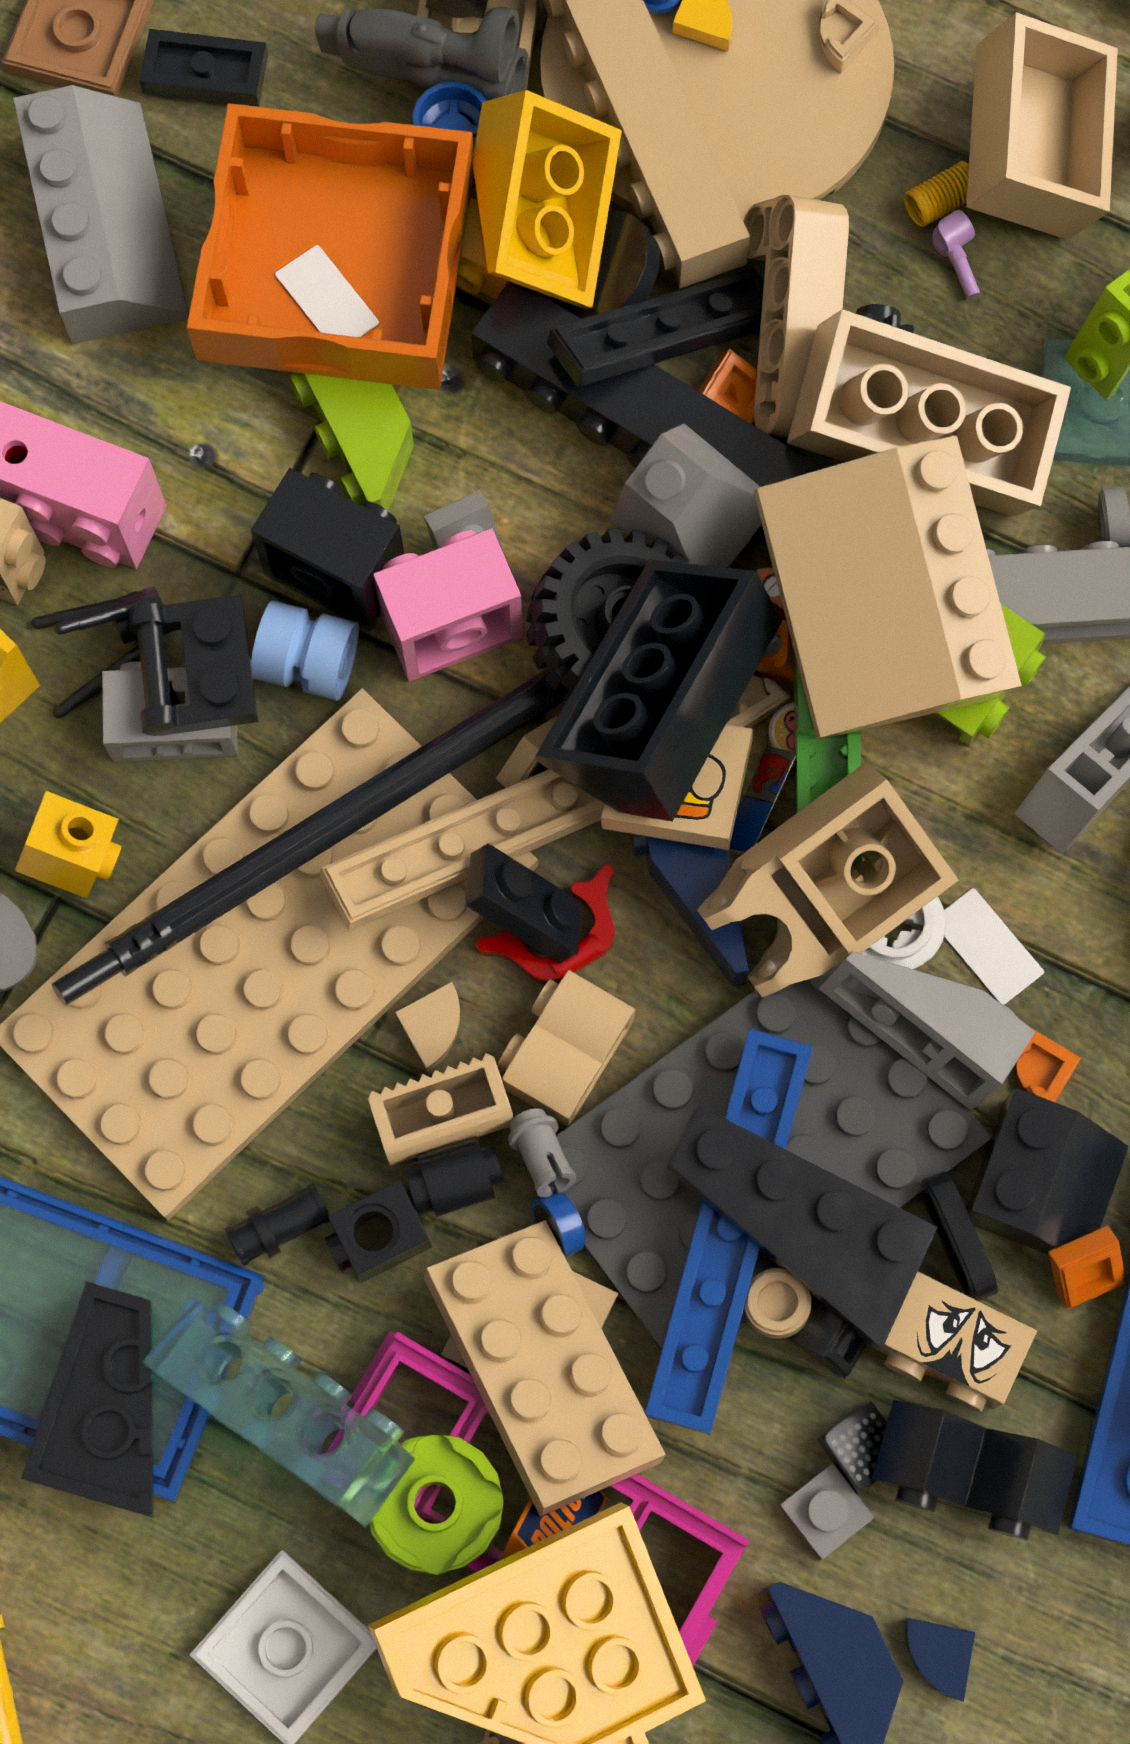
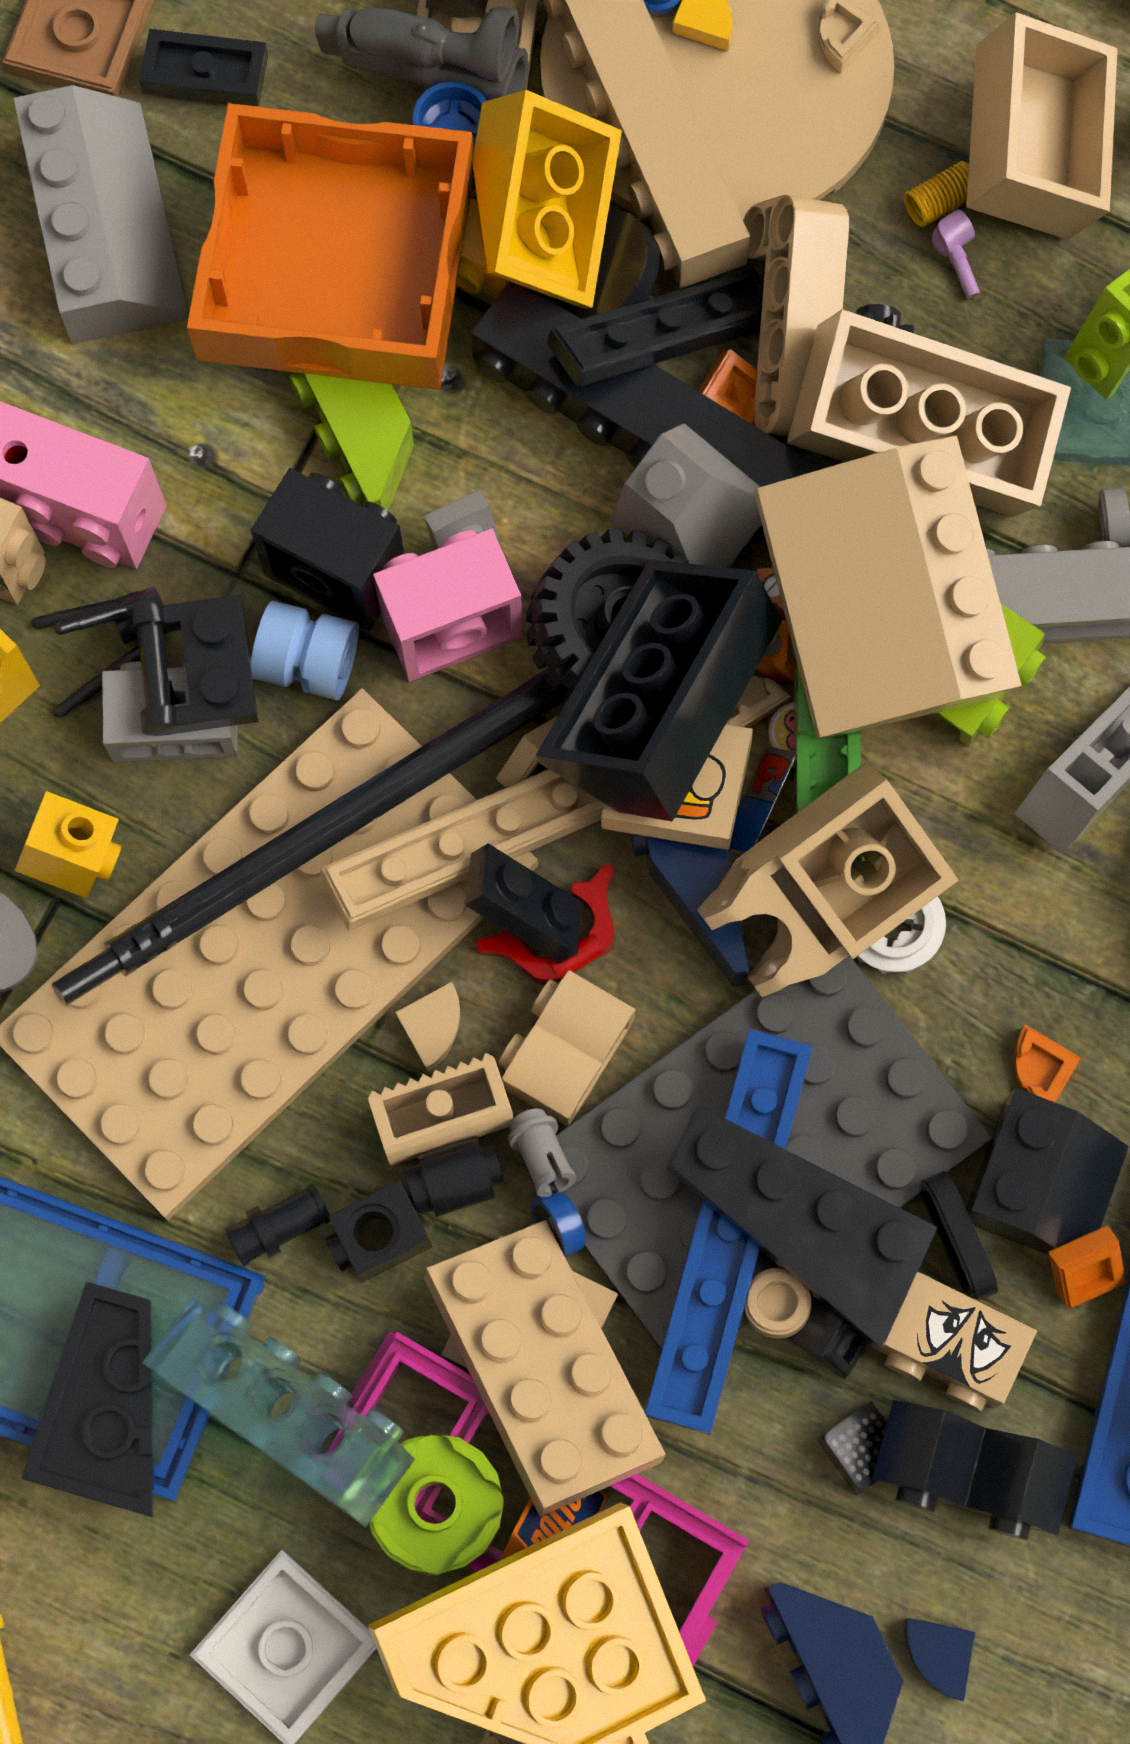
white sticker [275,245,379,337] -> none
light grey plate [779,1463,875,1560] -> none
light grey slope [818,951,1035,1111] -> none
white sticker [944,888,1044,1005] -> none

